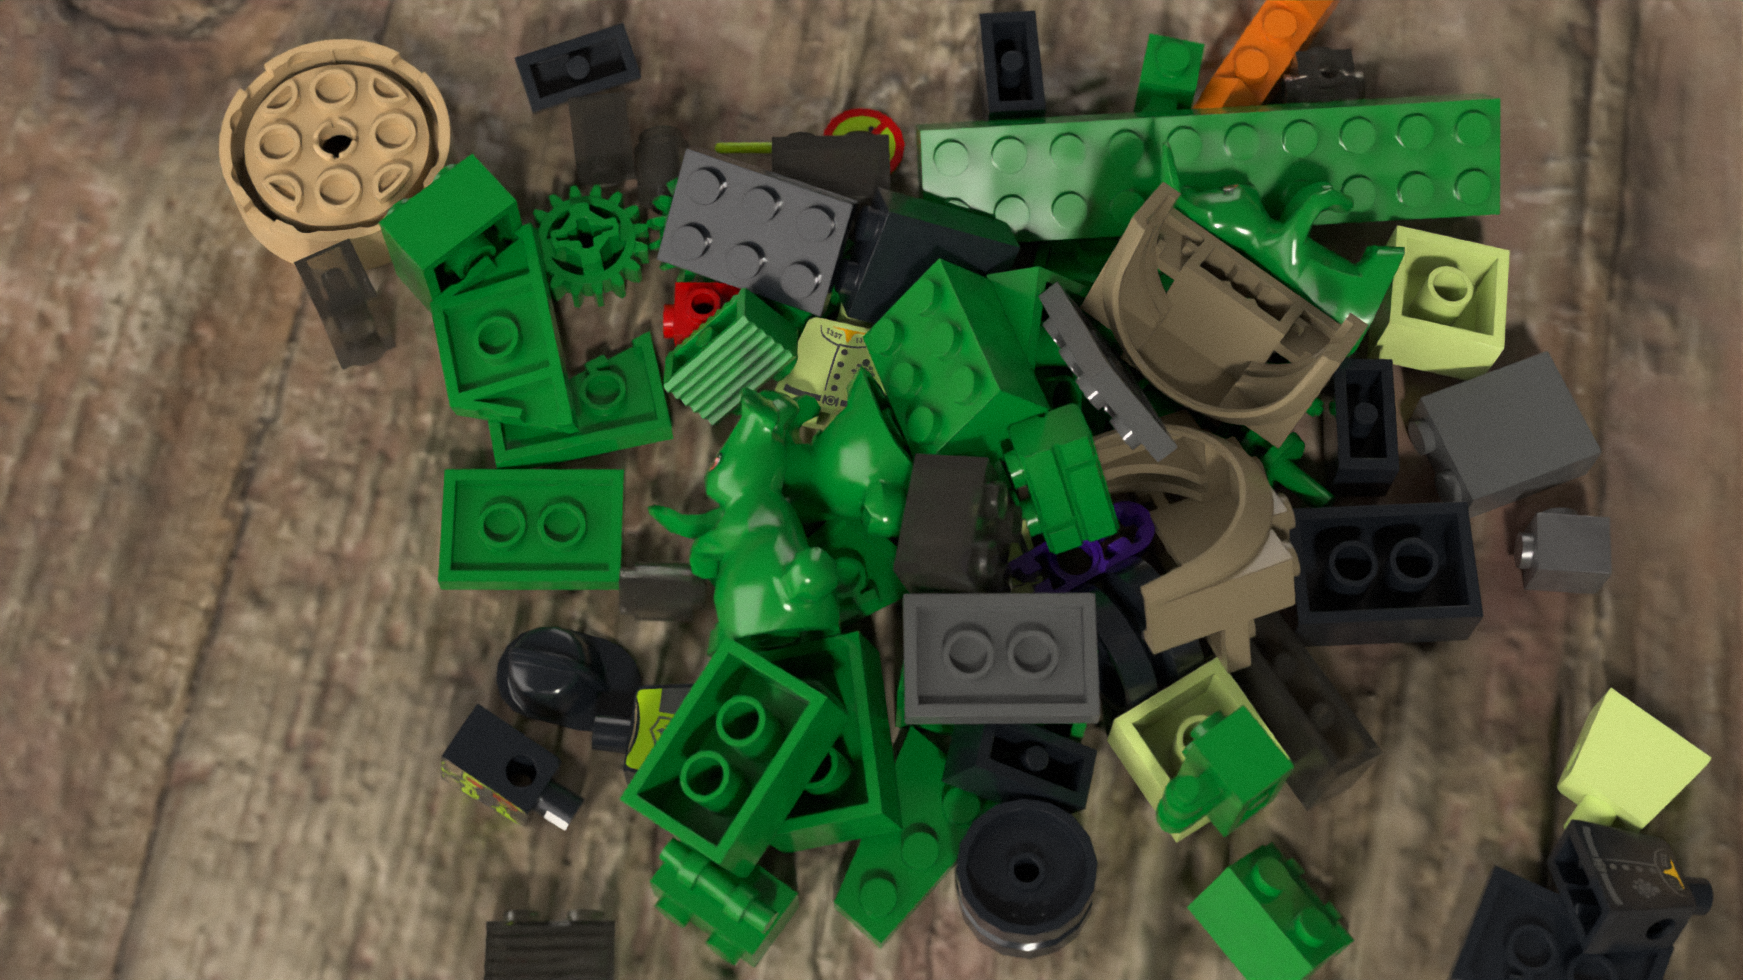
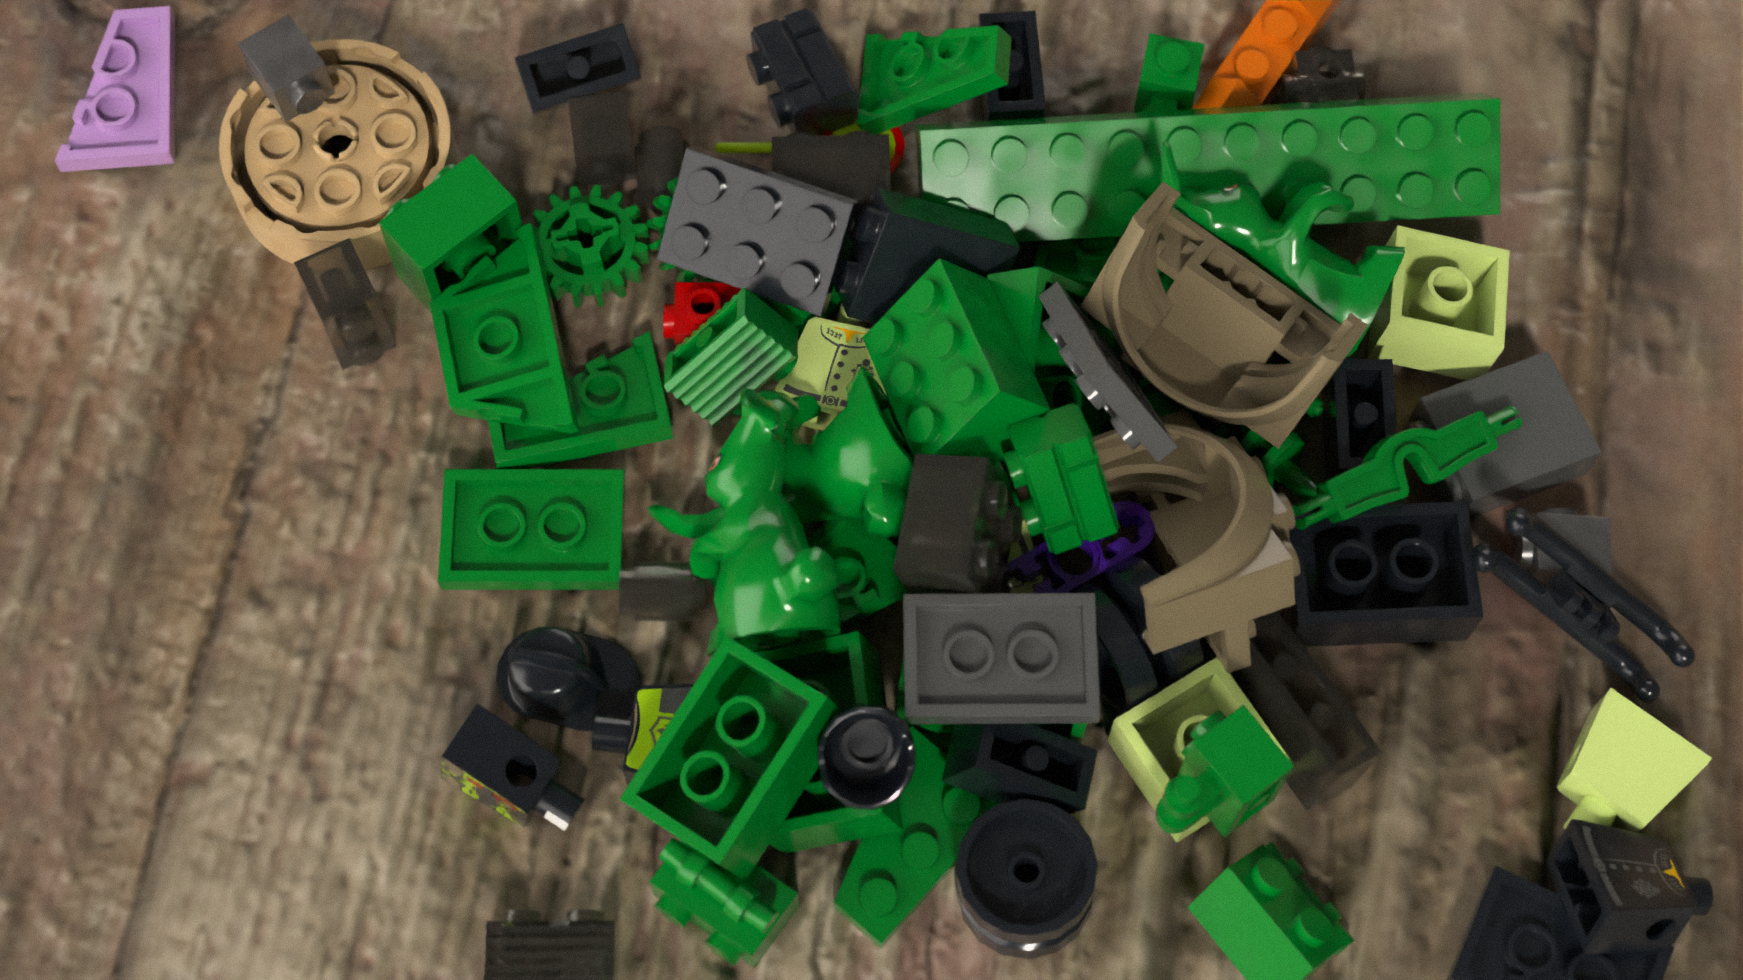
none -> lavender wing [55,6,175,172]
none -> flat silver brick [238,14,335,122]
none -> black brick [746,7,858,144]
none -> black hair [817,703,916,810]
none -> green wing [857,25,1012,137]
none -> green piece [1292,405,1522,530]
none -> black piece [1471,507,1695,703]

